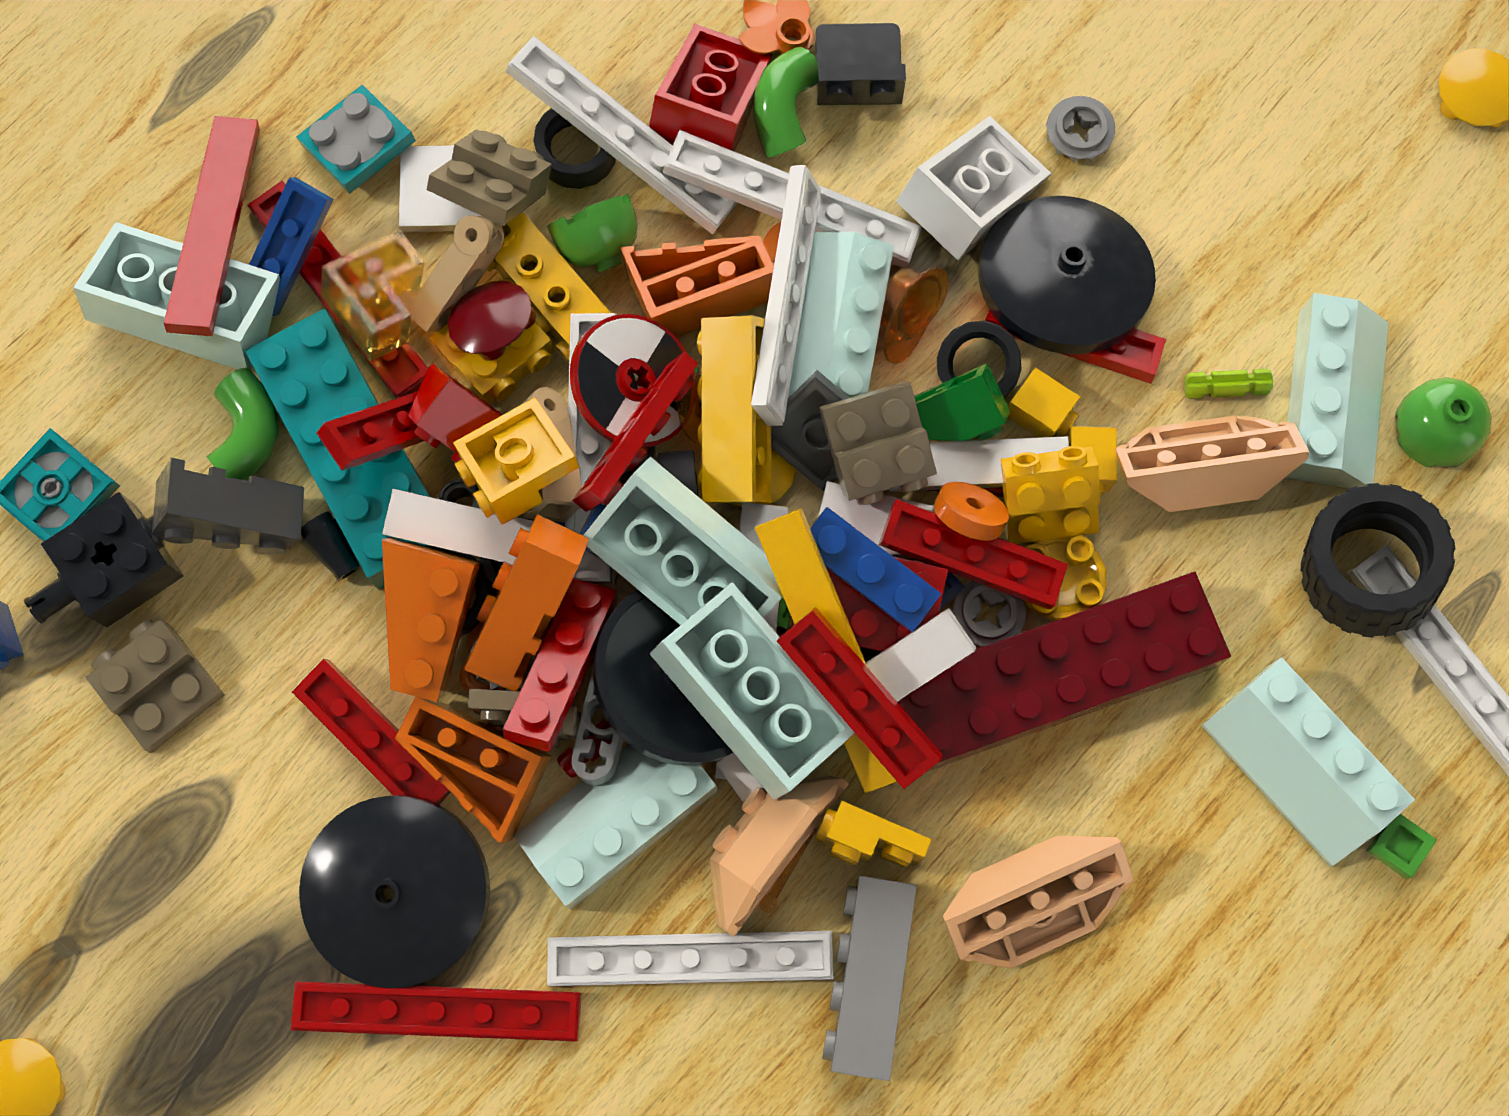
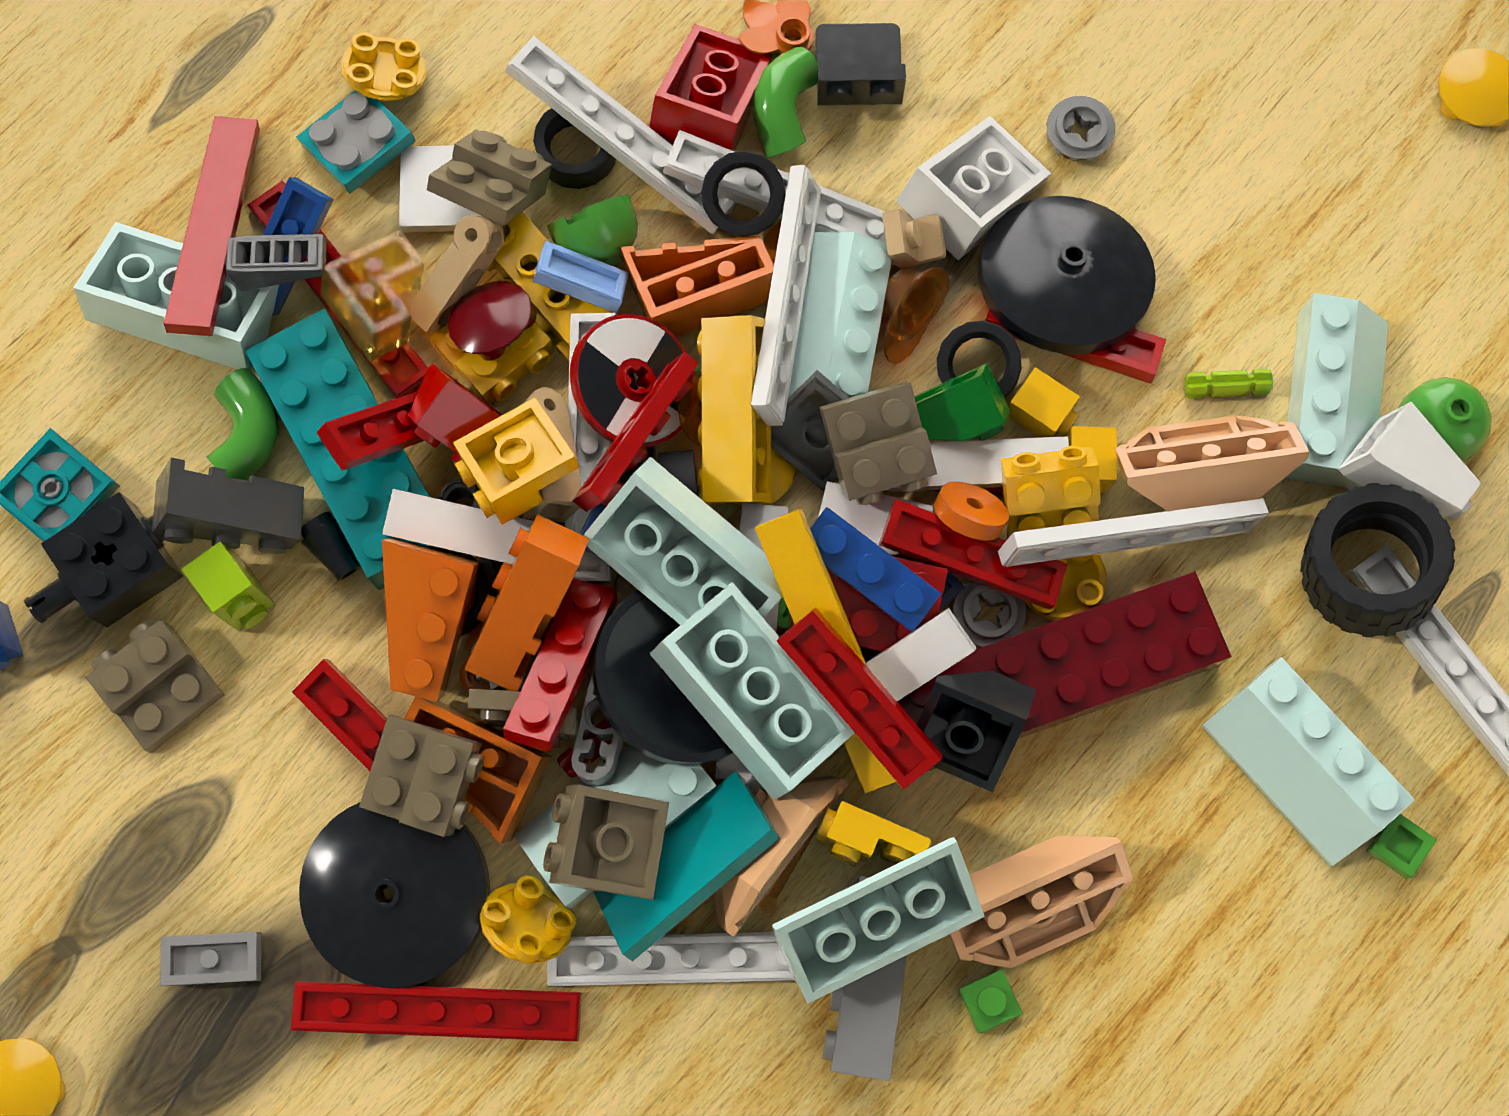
none -> light grey plate [160,932,262,986]
none -> lime brick [181,541,275,631]
none -> dark grey slope [226,234,327,292]
none -> yellow dish [341,32,427,101]
none -> dark tan plate [359,715,484,837]
none -> yellow dish [479,876,576,964]
none -> light blue tile [533,241,629,313]
none -> dark tan plate [543,784,669,900]
none -> teal tile [593,771,780,962]
none -> black tyre [701,151,786,237]
none -> light aqua slope [772,837,985,1004]
none -> tan bracket [882,209,946,268]
none -> black slope [917,670,1036,792]
none -> bright green plate [958,969,1023,1034]
none -> white tile [998,498,1269,567]
none -> white slope [1338,402,1481,520]

